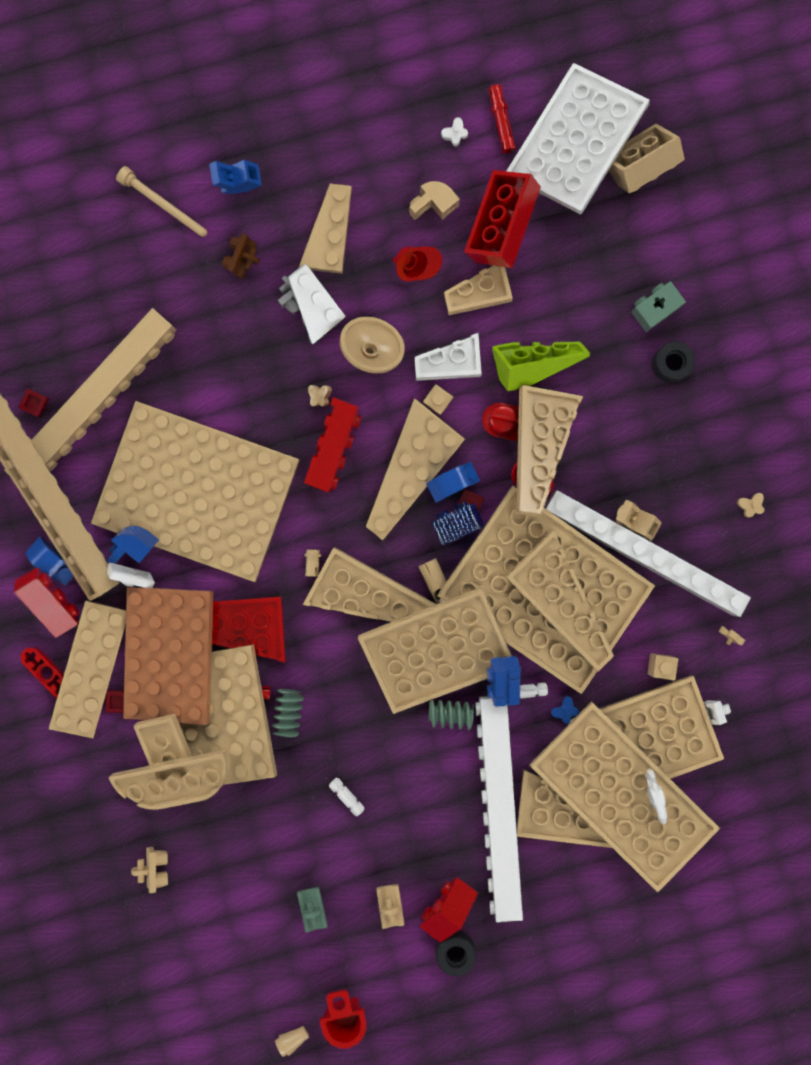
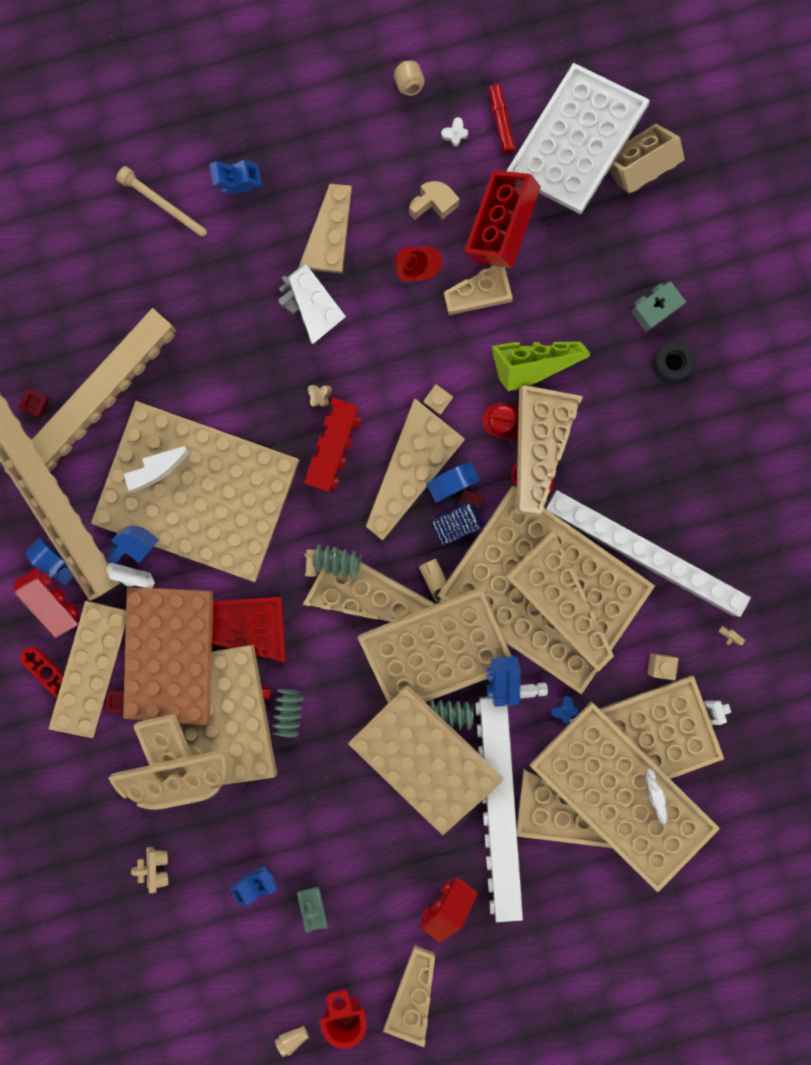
reddish brown hips [222,233,260,279] -> none
white axle [329,778,364,816] -> none
tan dish [340,317,405,373] -> none
tan hips [376,884,404,929] -> none
white wing [415,333,481,381] -> none
black tyre [436,930,476,977] -> none
tan brick [615,500,662,542] -> none
tan piece [737,493,764,517] -> none
none -> white slope [124,446,190,492]
none -> blue brick [229,865,277,906]
none -> sand green piece [313,543,362,580]
none -> tan plate [348,685,504,835]
none -> tan wing [383,945,435,1047]
none -> tan head [394,61,425,96]

